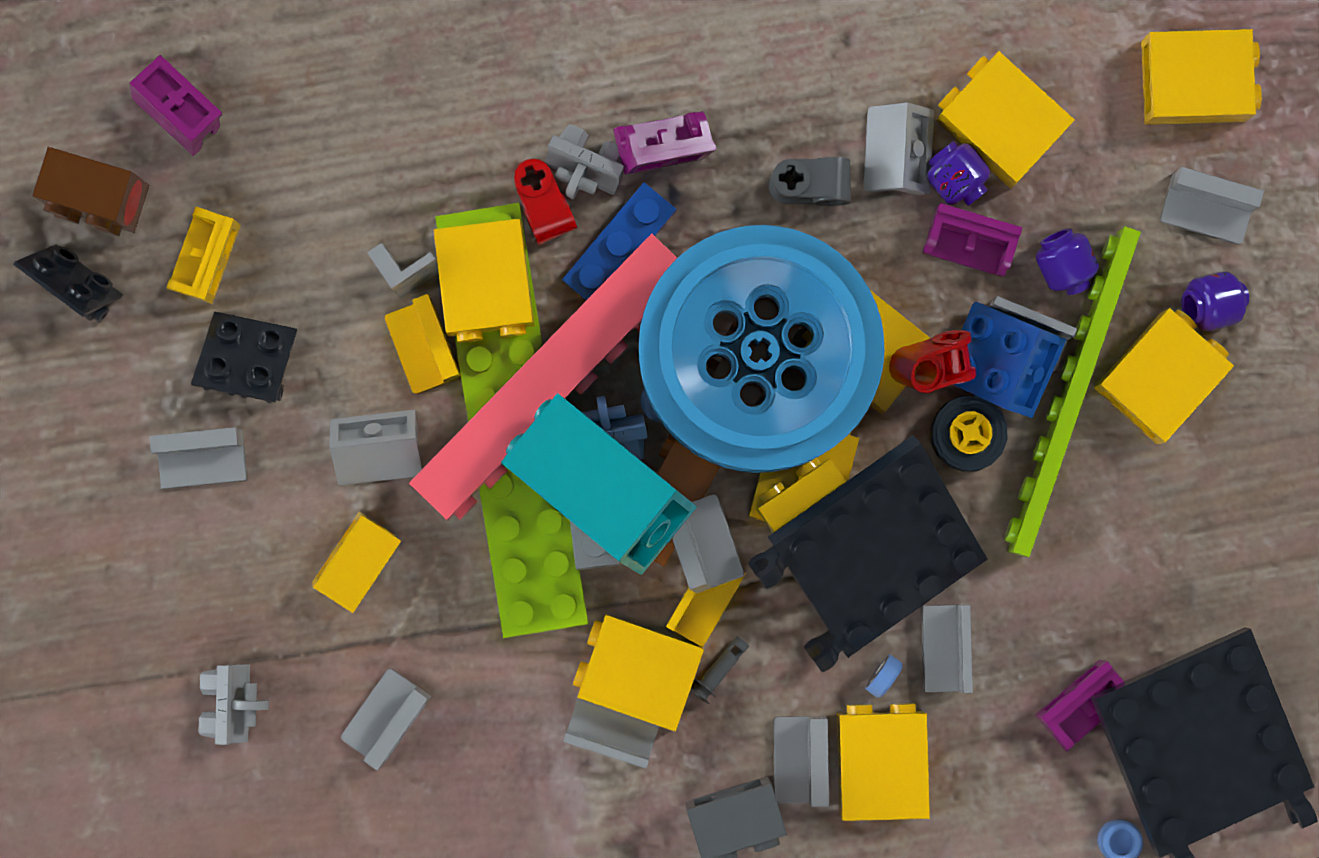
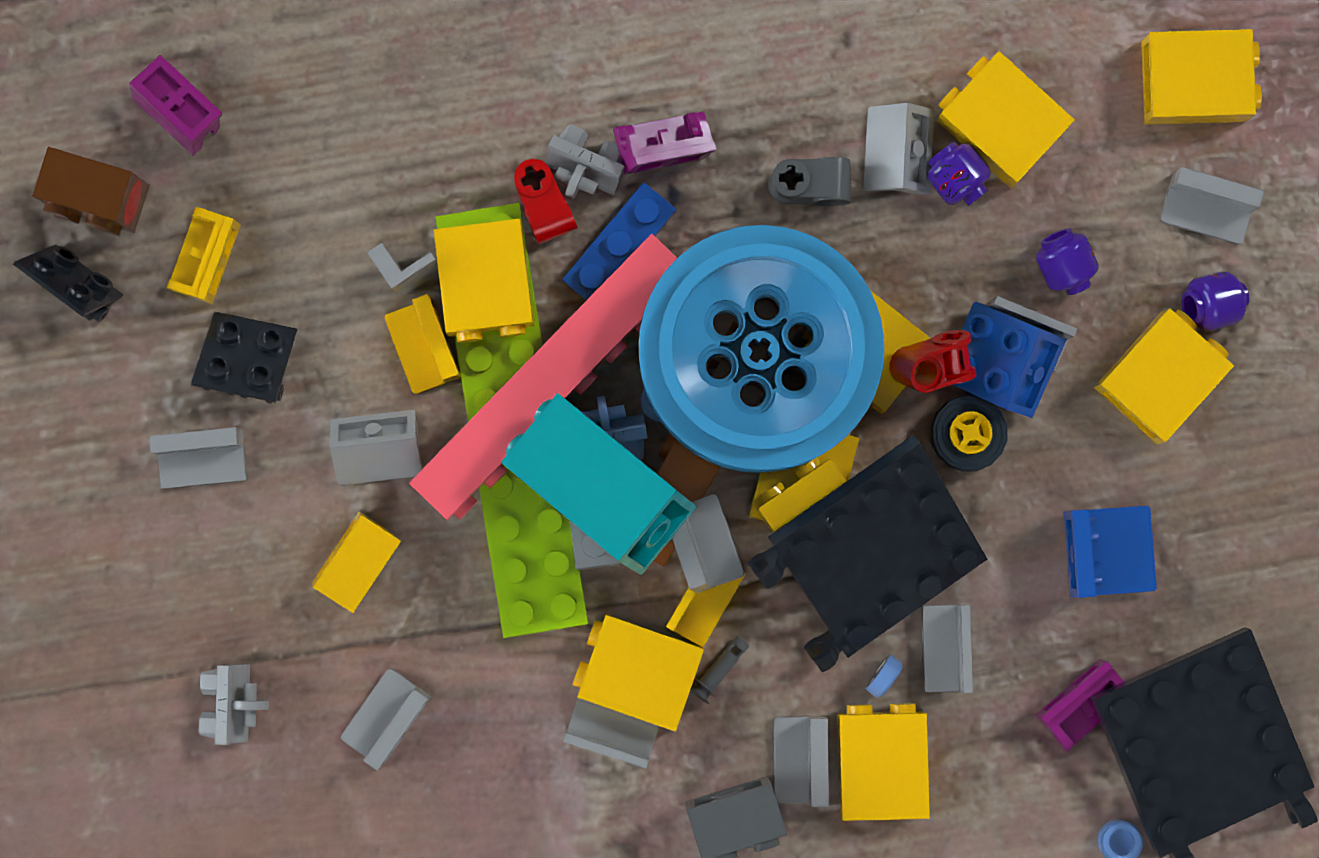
magenta hinge [922,203,1023,278] -> none
lime plate [1004,226,1141,557] -> none
none -> blue bracket [1063,506,1157,598]

